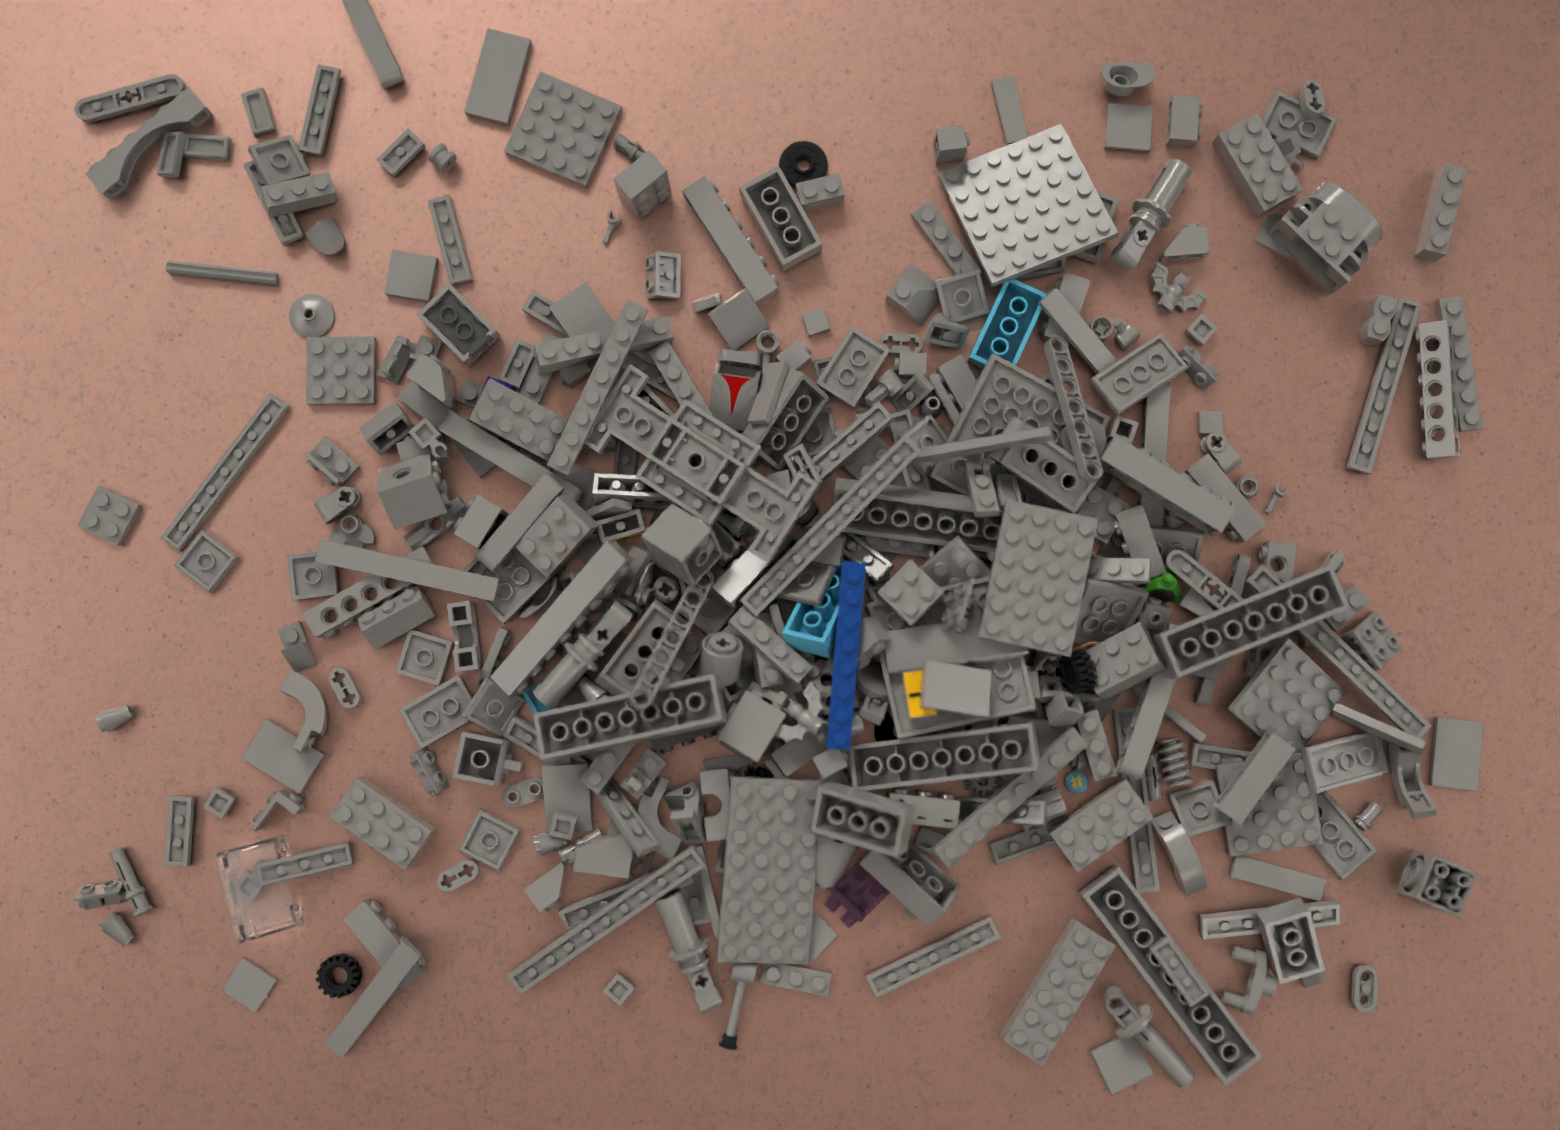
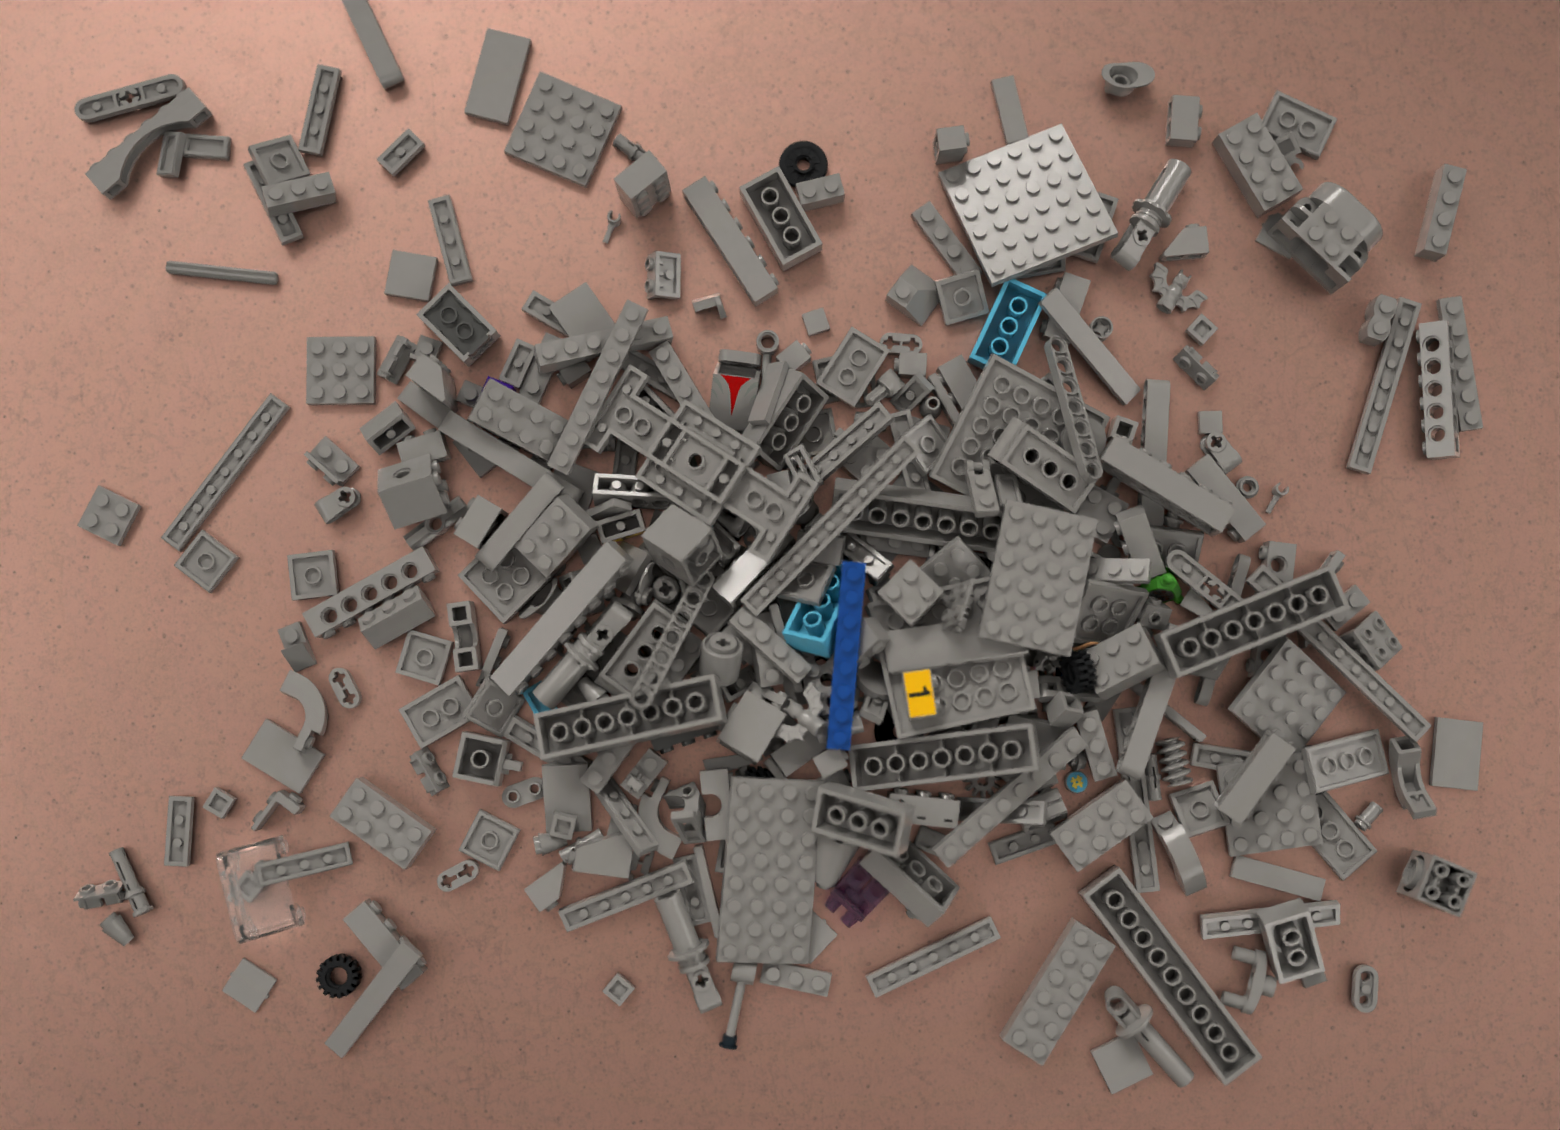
light grey cone [95,705,133,732] -> none
light grey tile [241,87,277,138] -> none
light grey dish [289,294,334,338] -> none
light grey brick [305,218,344,255] -> none
light grey tile [315,539,500,602] -> none
light grey plate [329,514,374,548] -> none
light grey plate [409,417,449,458] -> none
light grey wheel [428,143,457,172] -> none
light grey plate [507,845,707,995] -> none
light grey tile [708,288,769,350] -> none
light grey tile [913,426,1054,463] -> none
light grey tile [920,660,992,718] -> none
light grey slope [922,313,970,349] -> none
light grey tile [1089,333,1188,416] -> none
light grey tile [1105,103,1153,152] -> none
light grey piece [1113,319,1140,351] -> none
light grey tile [1149,935,1210,1008] -> none
light grey beam [1298,80,1325,120] -> none
light grey tile [1333,703,1426,756] -> none

